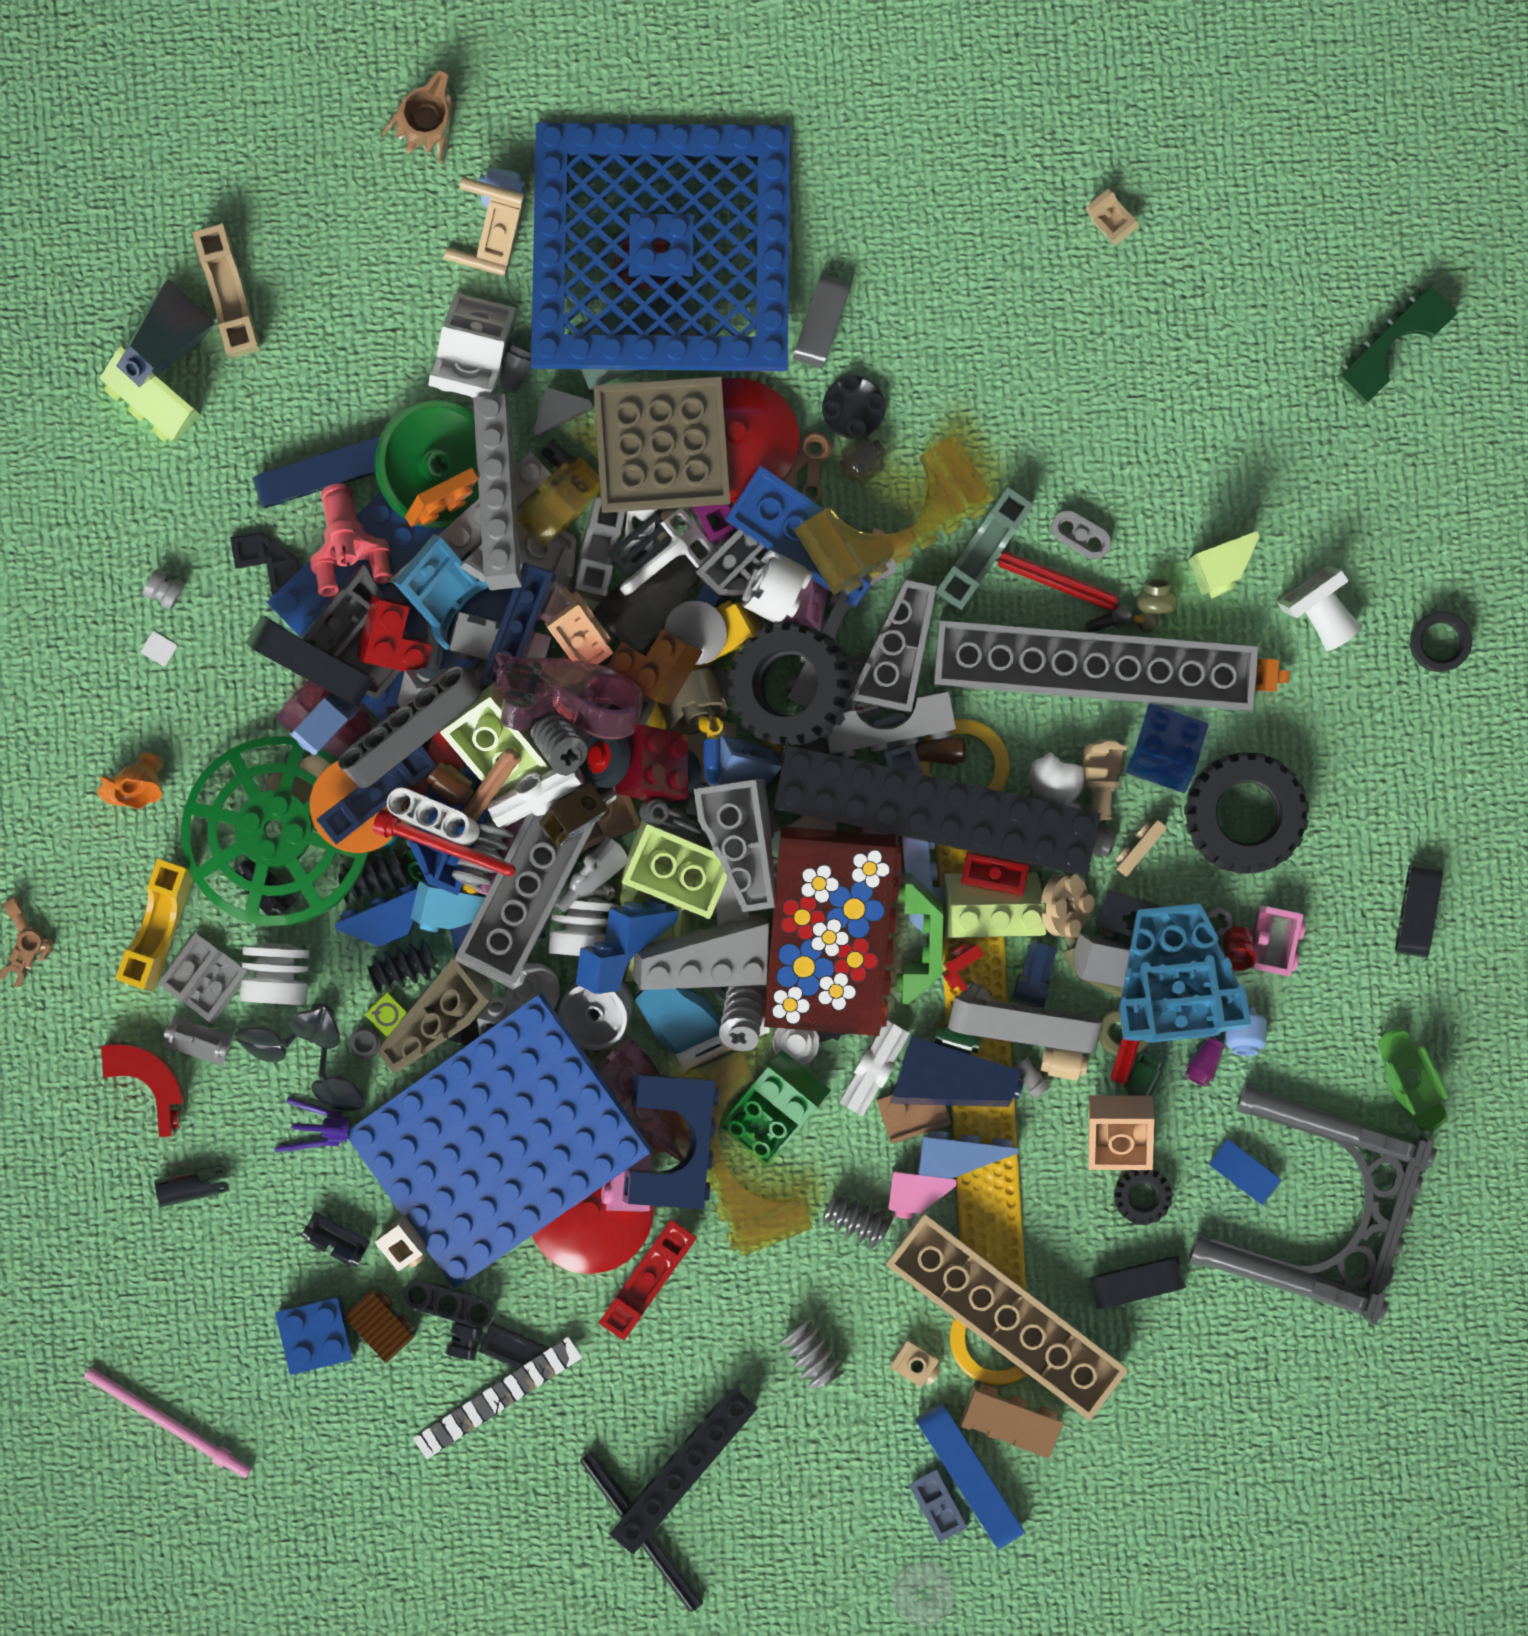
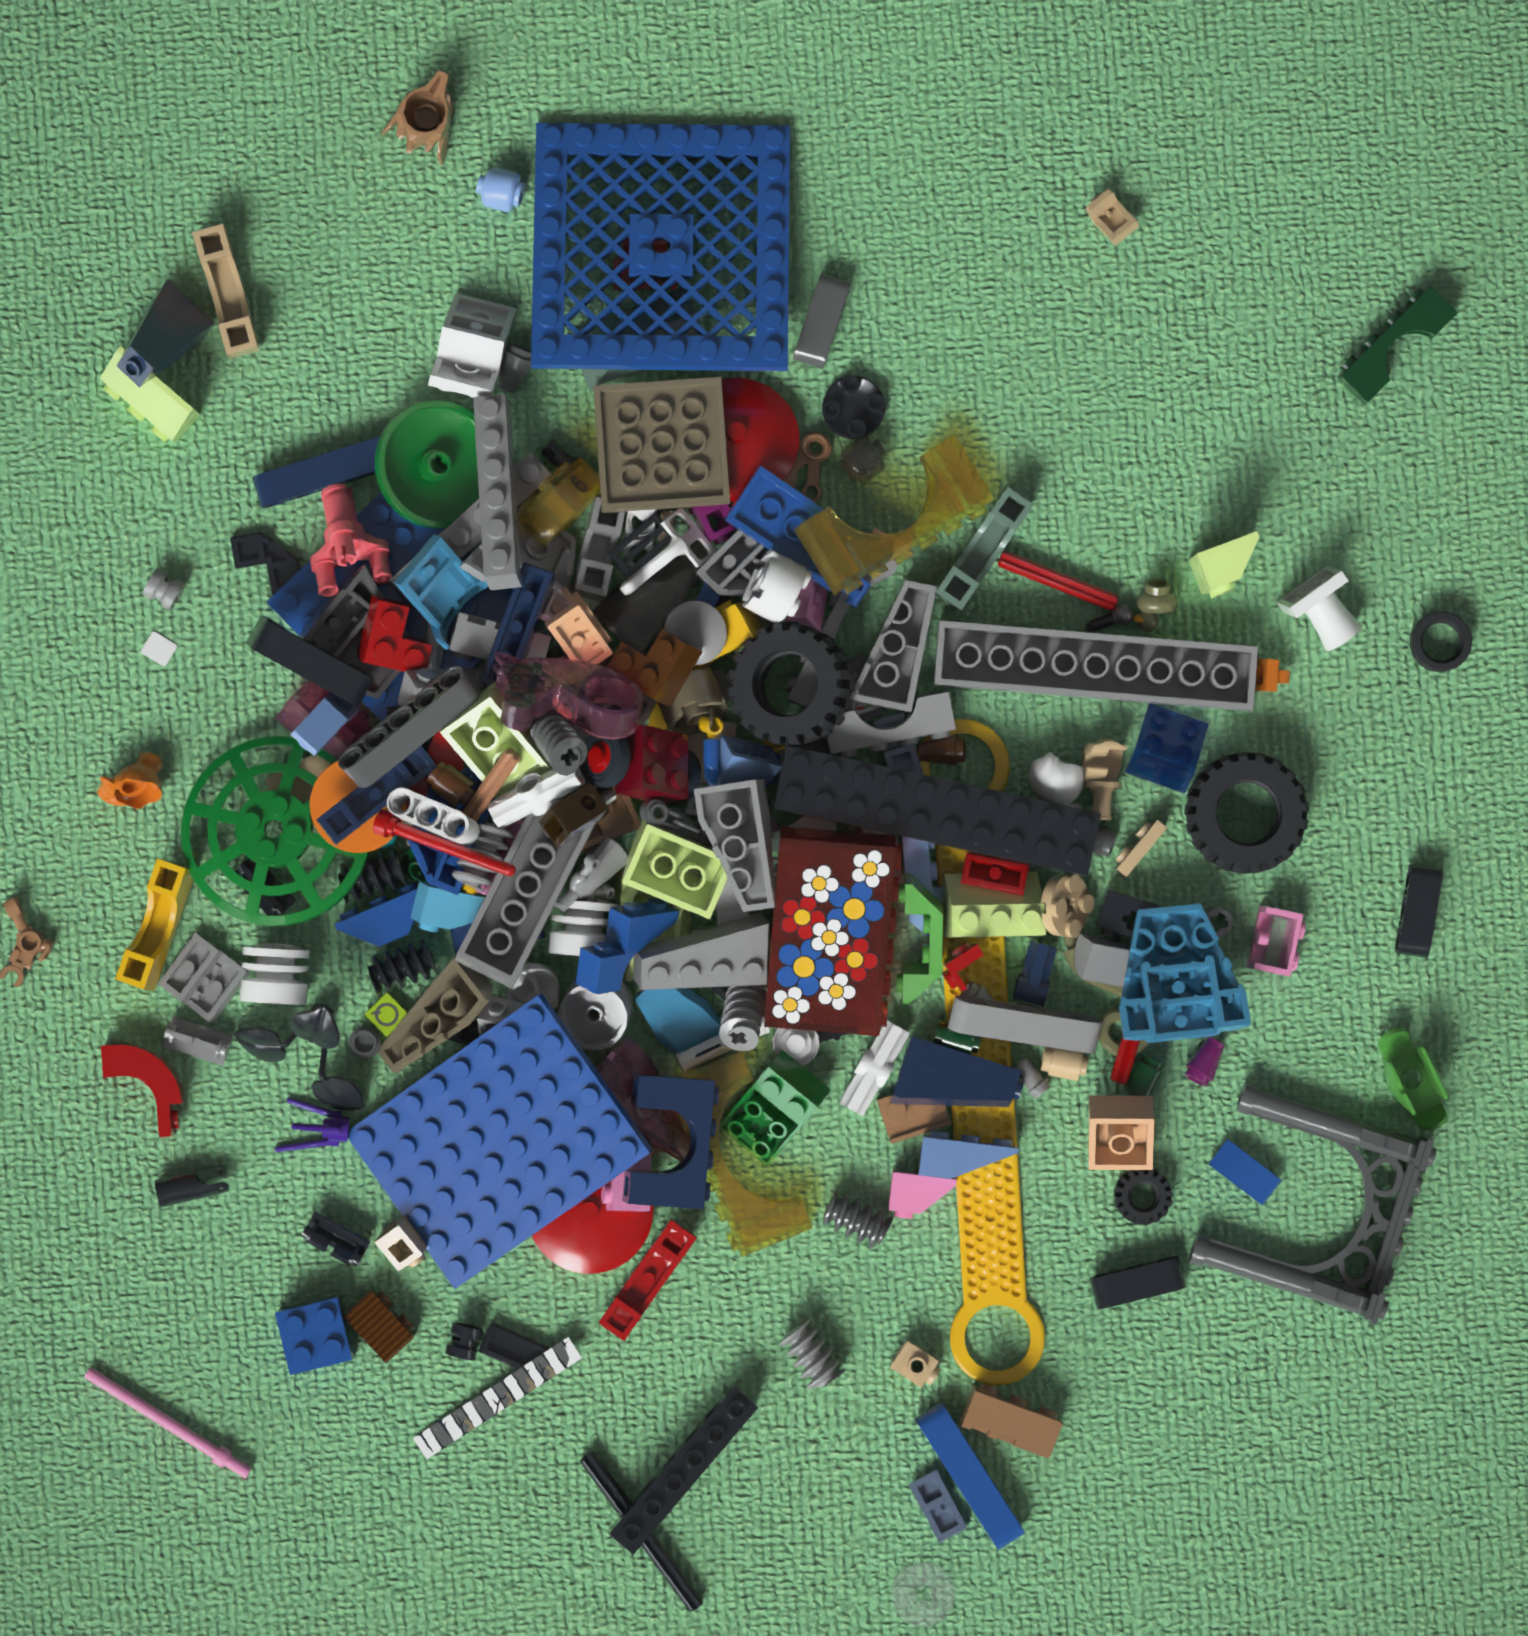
black beam [403,1279,495,1328] -> none
orange plate [405,468,478,527] -> none
tan plate [444,176,524,277] -> none
dark grey slope [534,387,594,438] -> none
tan brick [885,1212,1129,1421] -> none
light grey plate [1051,511,1111,560] -> none
red wheel [1223,927,1256,971] -> none
light blue head [1225,1007,1267,1056] -> none

